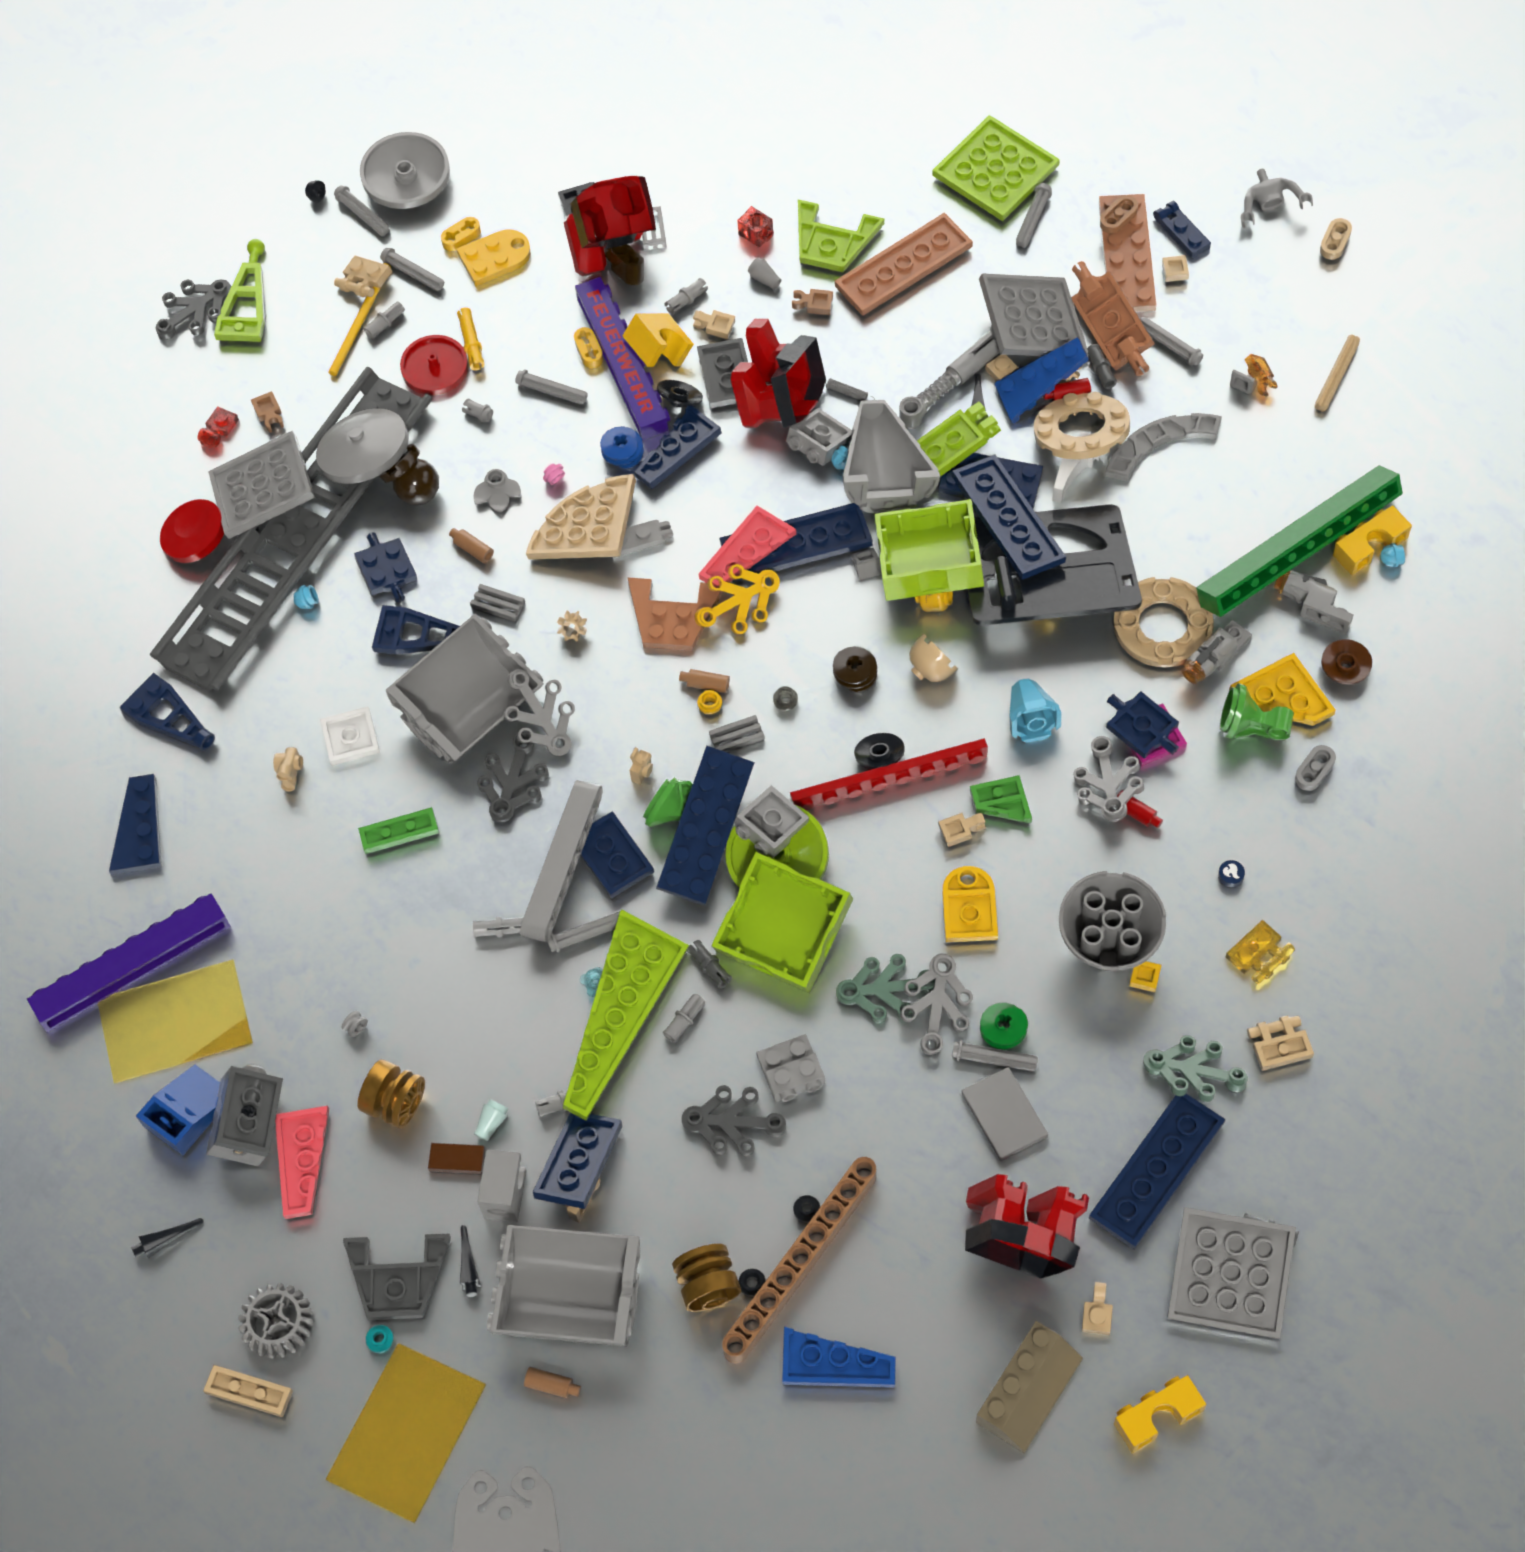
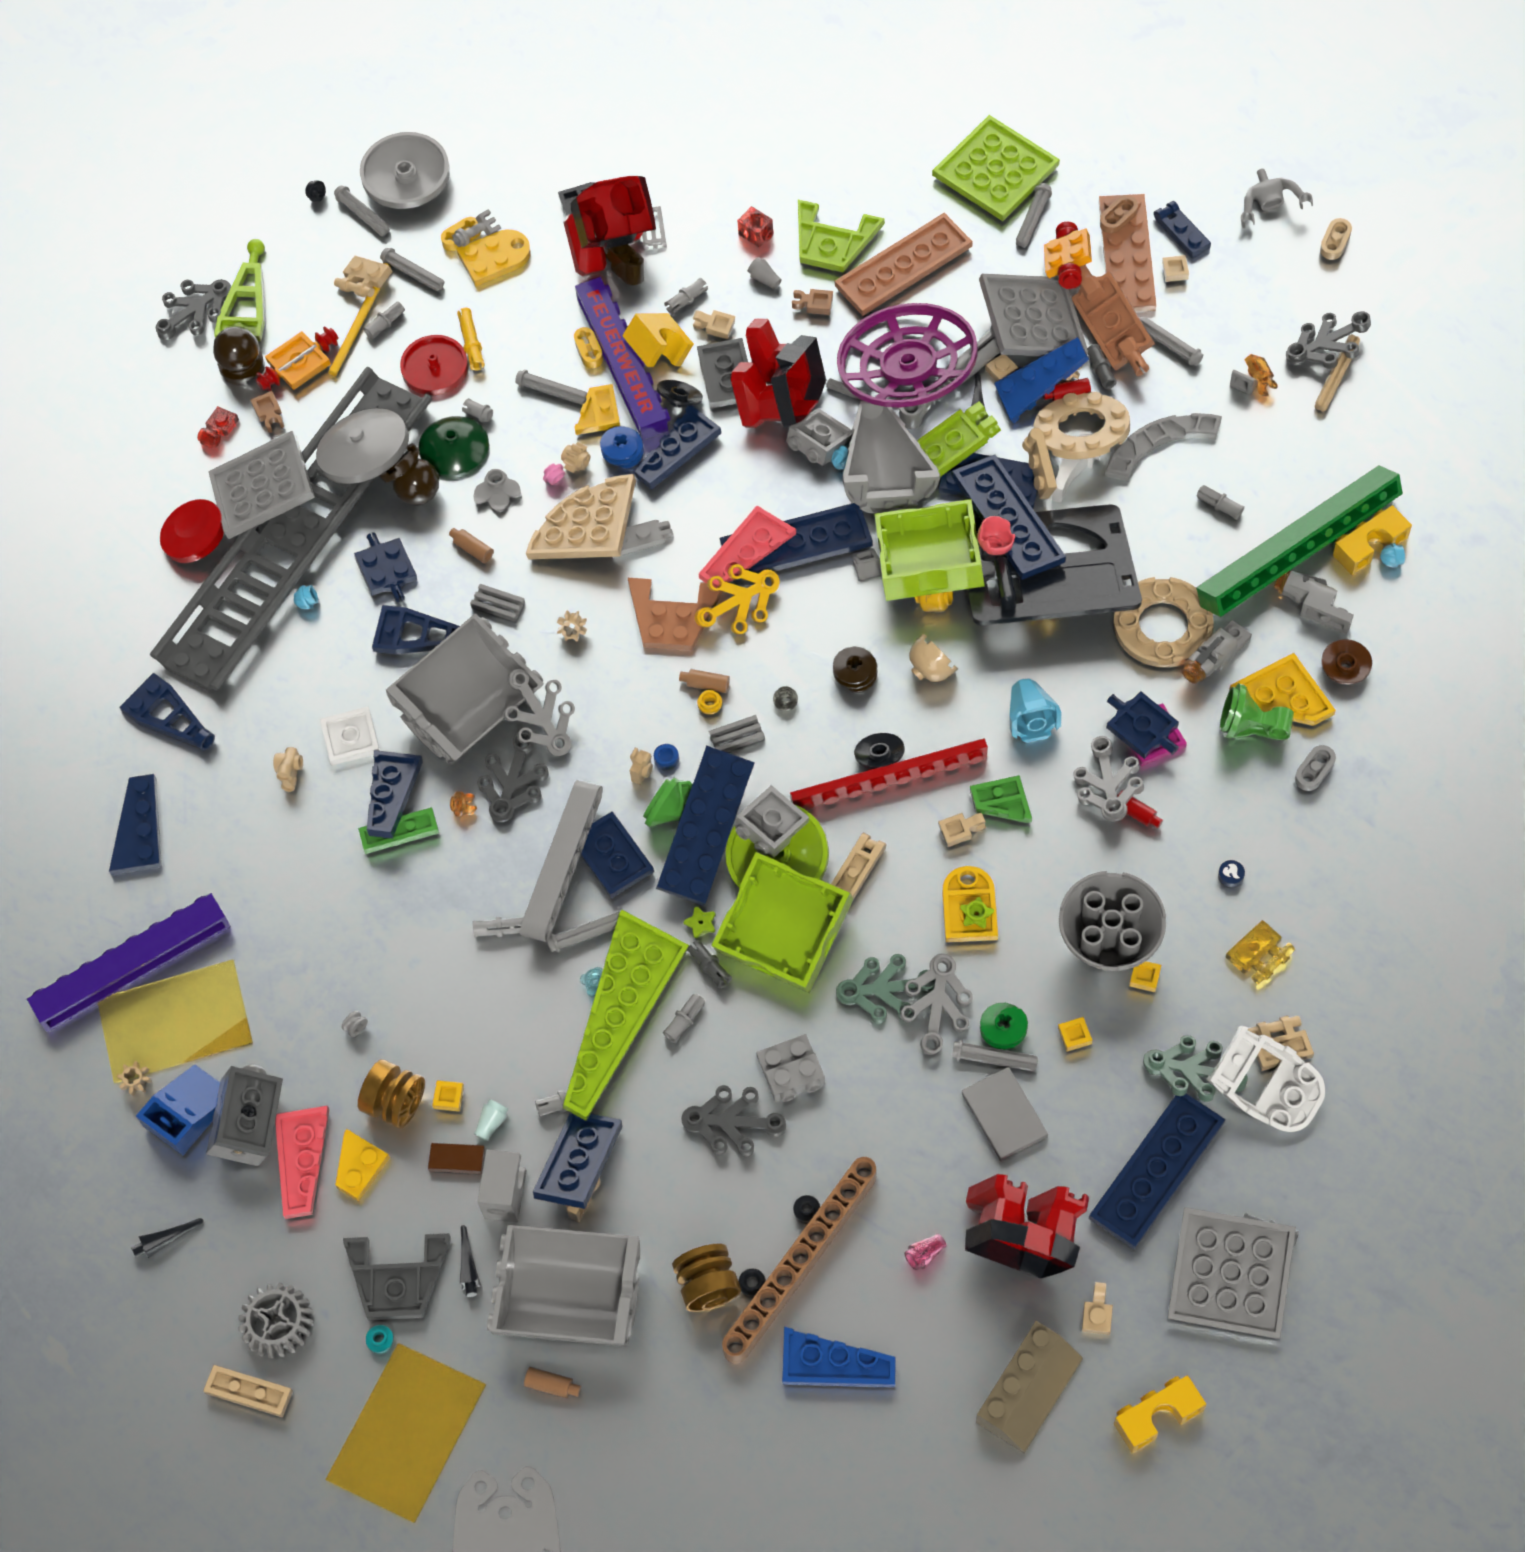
none -> tan gear [117,1061,152,1096]
none -> dark brown tile [213,326,265,385]
none -> light orange plate [256,326,339,392]
none -> yellow wing [335,1129,390,1202]
none -> dark blue wing [367,750,423,839]
none -> dark green dish [418,416,490,478]
none -> yellow plate [432,1080,464,1112]
none -> clear orange plate [450,791,477,817]
none -> light grey hinge [452,209,502,247]
none -> tan gear [561,442,591,473]
none -> yellow wing [574,384,620,435]
none -> blue tile [653,744,679,770]
none -> lime plate [683,907,716,938]
none -> tan plate [831,832,887,900]
none -> magenta dish [837,303,978,408]
none -> clear pink cone [904,1233,947,1270]
none -> lime plate [960,897,994,929]
none -> coral hair [977,516,1015,555]
none -> tan plate [1022,428,1057,499]
none -> light orange plate [1044,221,1092,289]
none -> yellow plate [1058,1017,1093,1052]
none -> light grey axle [1196,485,1245,520]
none -> white slope [1207,1026,1325,1132]
none -> dark grey plant [1285,311,1371,369]

